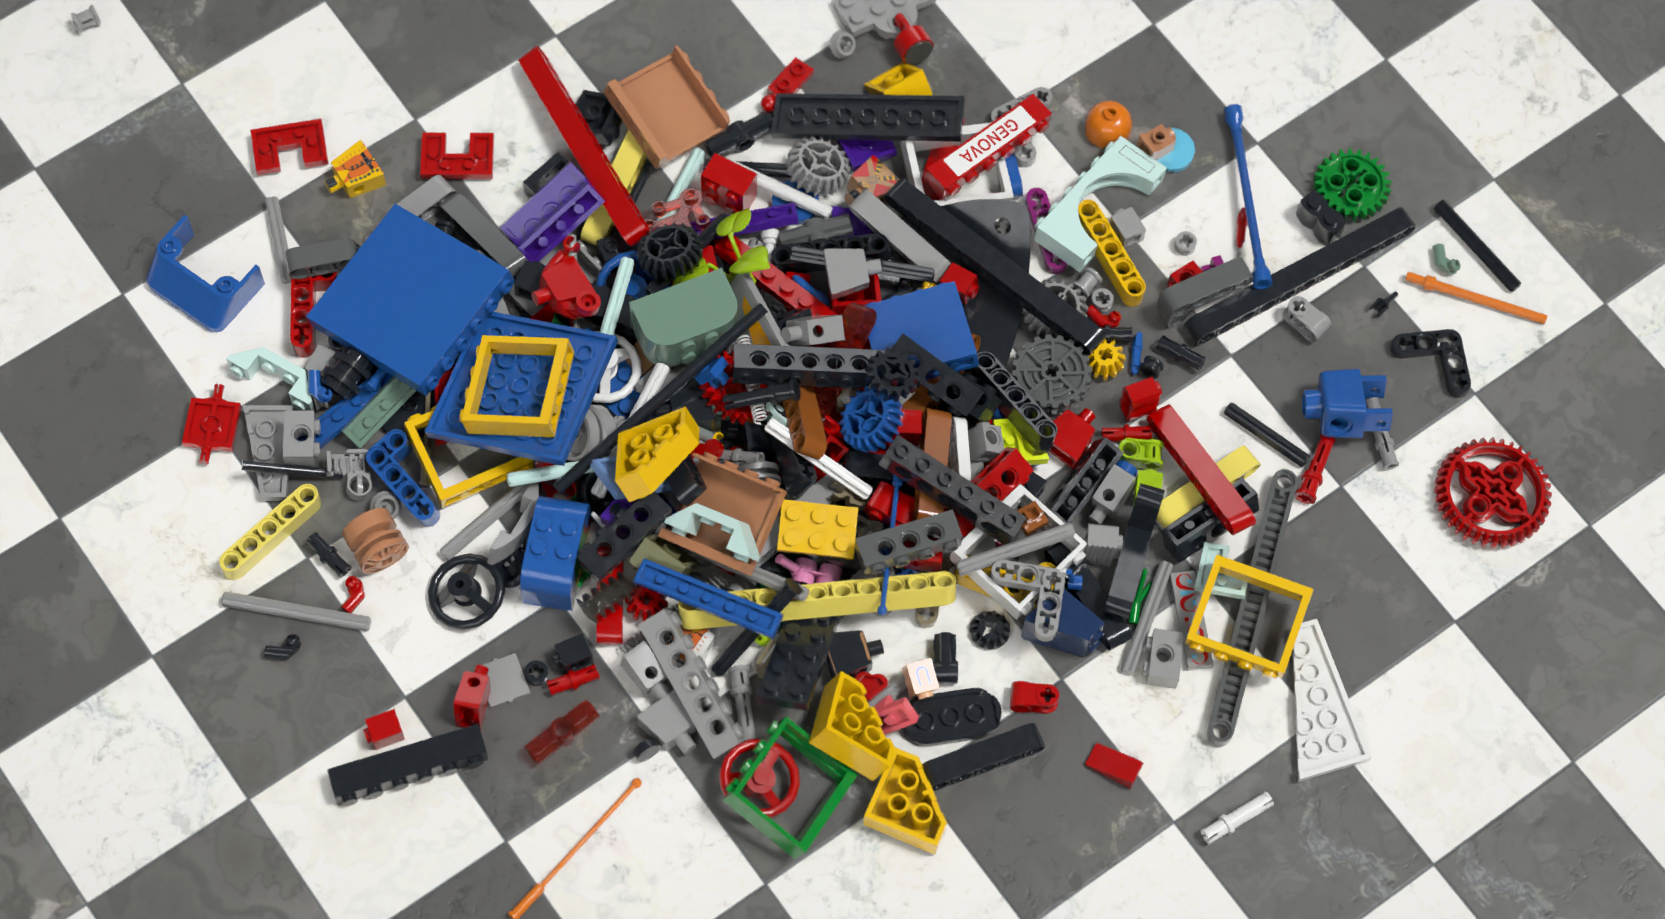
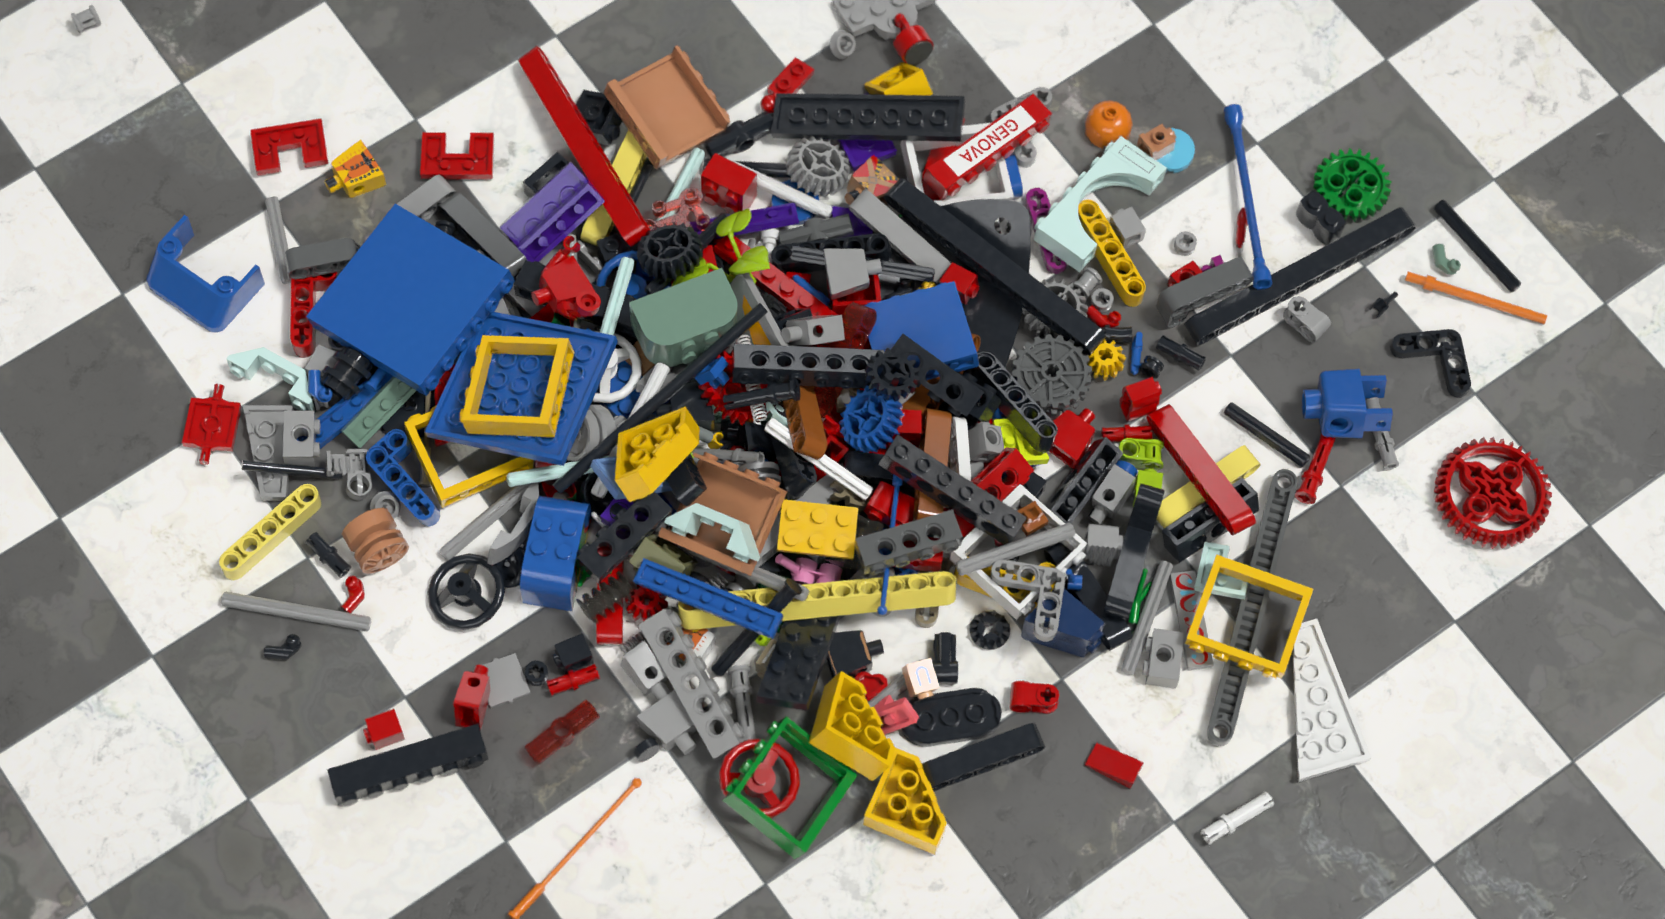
red tile [691,439,724,462] -> none

